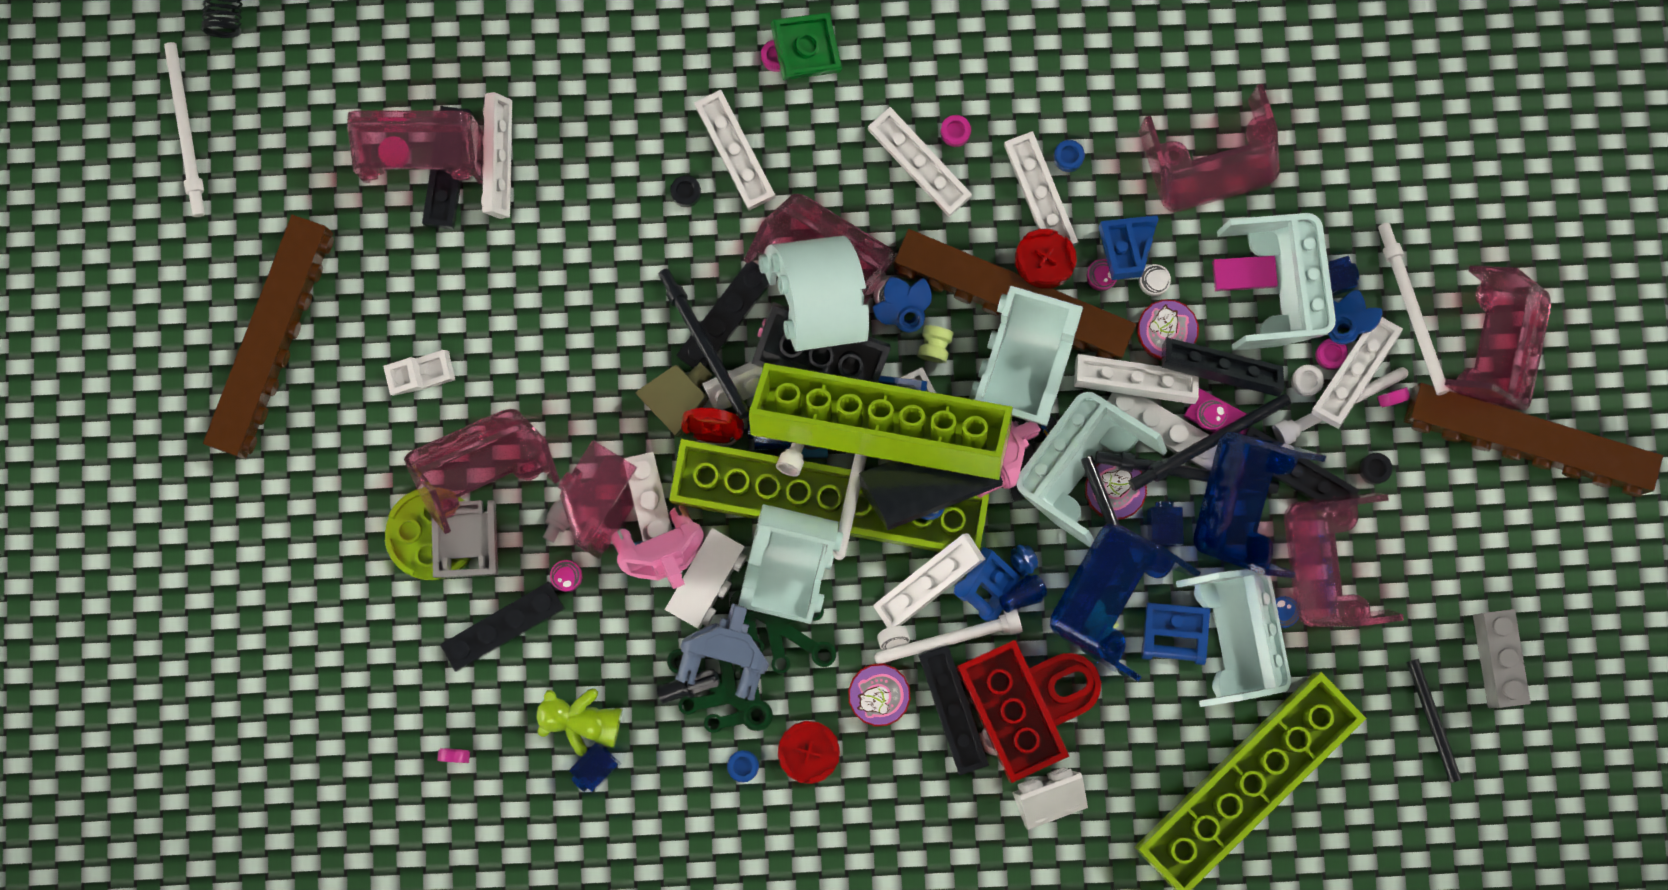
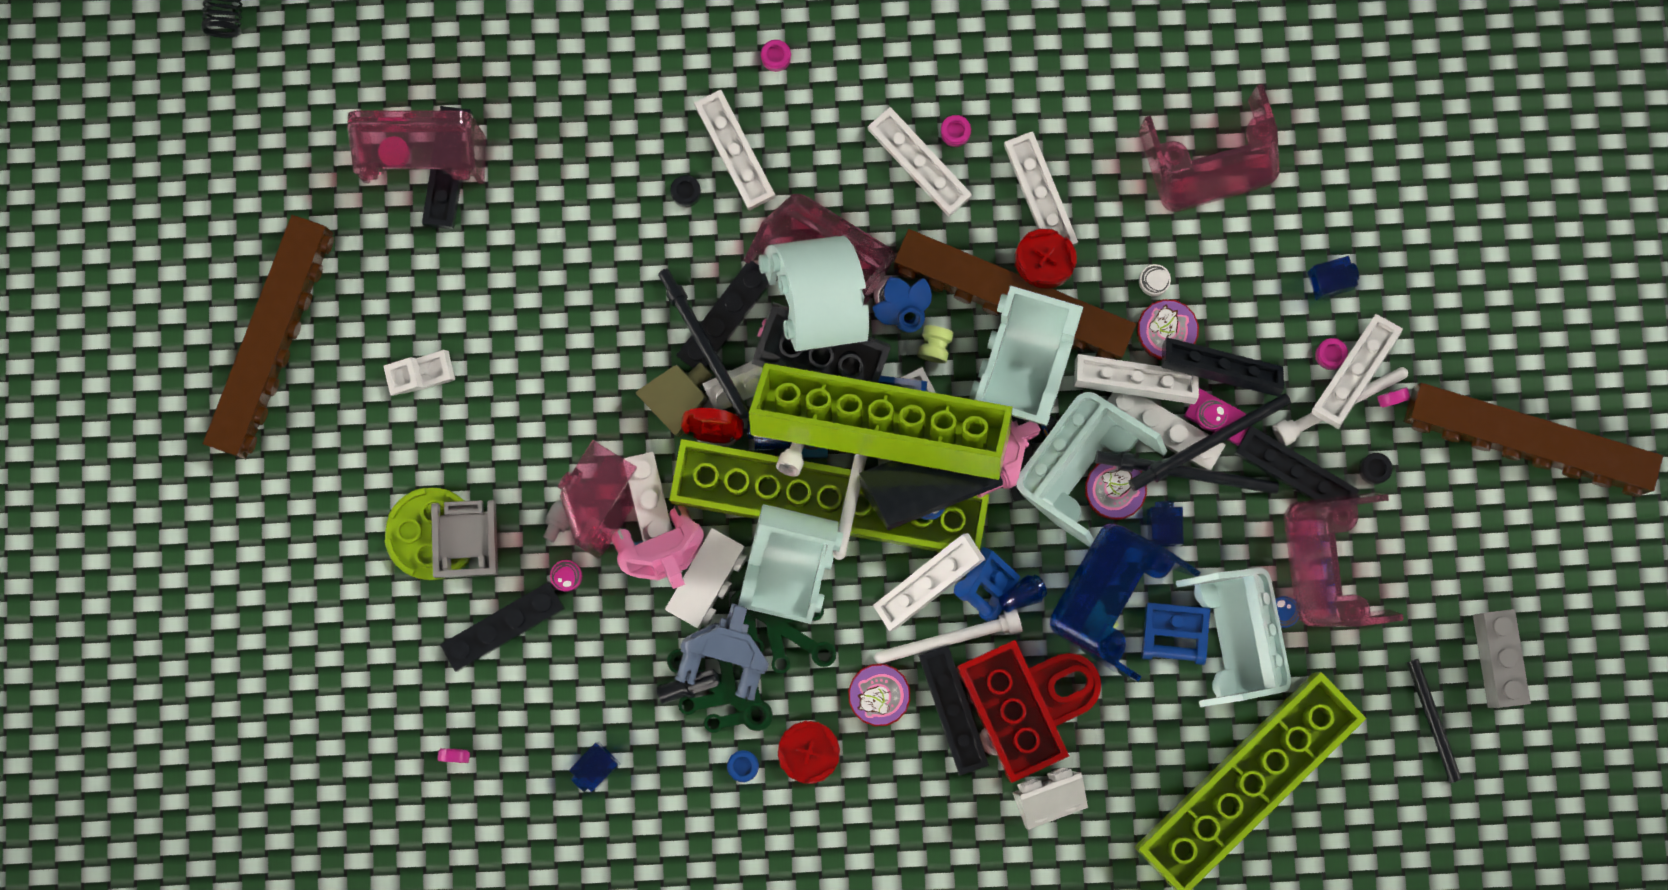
white bar [164,42,205,217] -> none
clear pink windscreen [404,409,560,534] -> none
white plate [481,92,512,219] -> none
lime piece [536,688,623,757] -> none
green tile [770,12,842,80] -> none
white tile [877,625,910,650] -> none
blue plate [1010,544,1038,577] -> none
blue tile [1053,140,1085,172] -> none
black bar [1081,455,1138,576] -> none
dark pink tile [1086,259,1117,291] -> none
blue wing [1099,215,1158,280] -> none
clear blue windscreen [1194,432,1326,578] -> none
dark pink tile [1212,256,1278,292] -> none
light aqua windscreen [1217,213,1336,351] -> none
white tile [1291,365,1324,397] -> none
blue plate [1328,290,1383,345] -> none
white bar [1378,223,1449,395] -> none
clear pink windscreen [1444,266,1551,411] -> none

